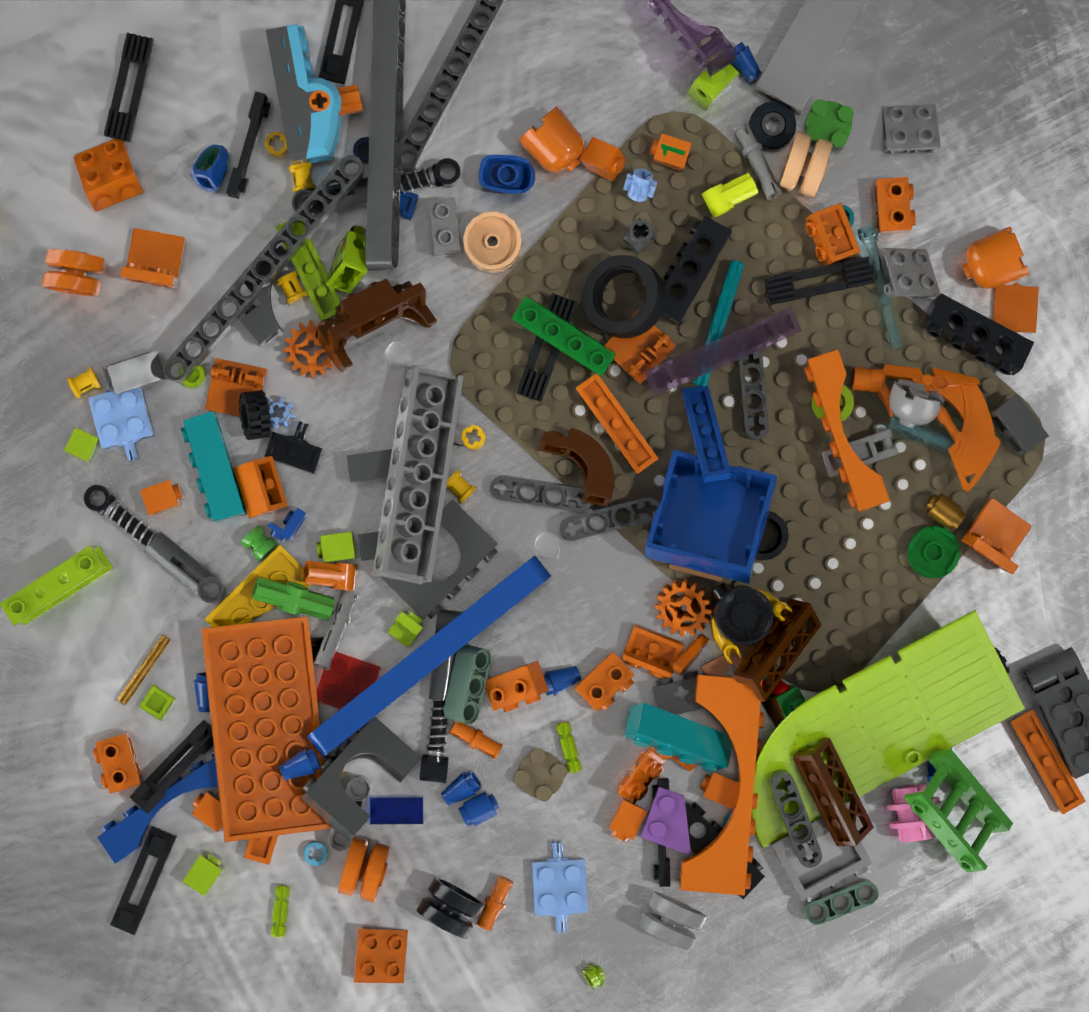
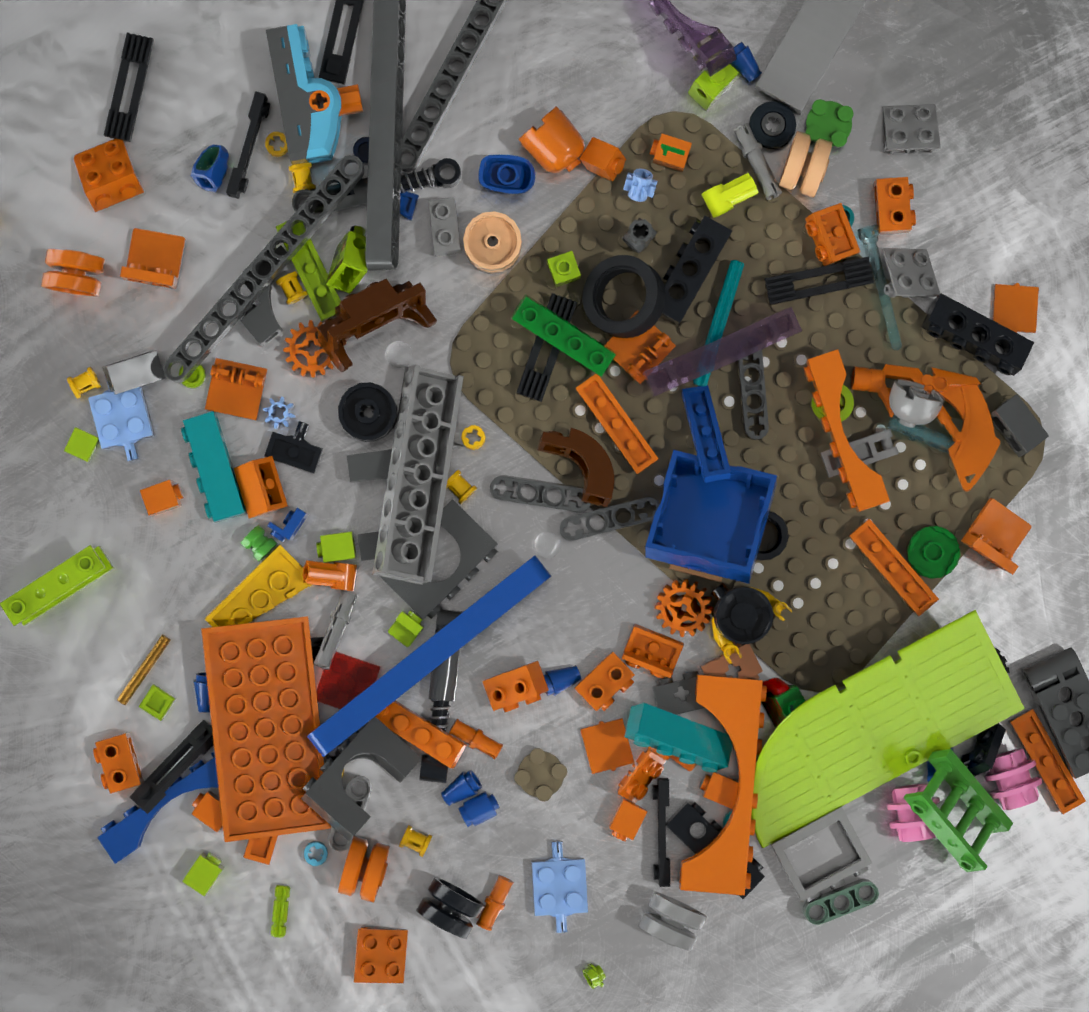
piece [84,485,227,603] -> none
black container [110,826,177,935] -> none
black tyre [239,390,272,440] -> none
bright green piece [251,575,335,621] -> none
blue cone [279,748,321,781] -> none
clear blue tile [370,797,424,825] -> none
sand green beam [444,645,491,725] -> none
lime axle [556,721,582,774] -> none
medium lavender wing [641,787,691,855] -> none
orange tile [672,634,710,675] -> none
reddish brown fence [733,599,821,702] -> none
dark grey beam [769,770,822,868] -> none
reddish brown fence [793,738,874,846] -> none
pearl gold brick [925,493,966,531] -> none
orange cylinder [962,226,1029,289] -> none
none -> black wheel [338,382,398,442]
none -> orange plate [375,700,467,768]
none -> yellow bush [399,825,432,857]
none -> lime brick [547,251,581,288]
none -> orange piece [580,718,634,774]
none -> orange plate [849,519,939,617]
none -> black plate [961,723,1006,777]
none -> bright pink piece [984,748,1043,810]

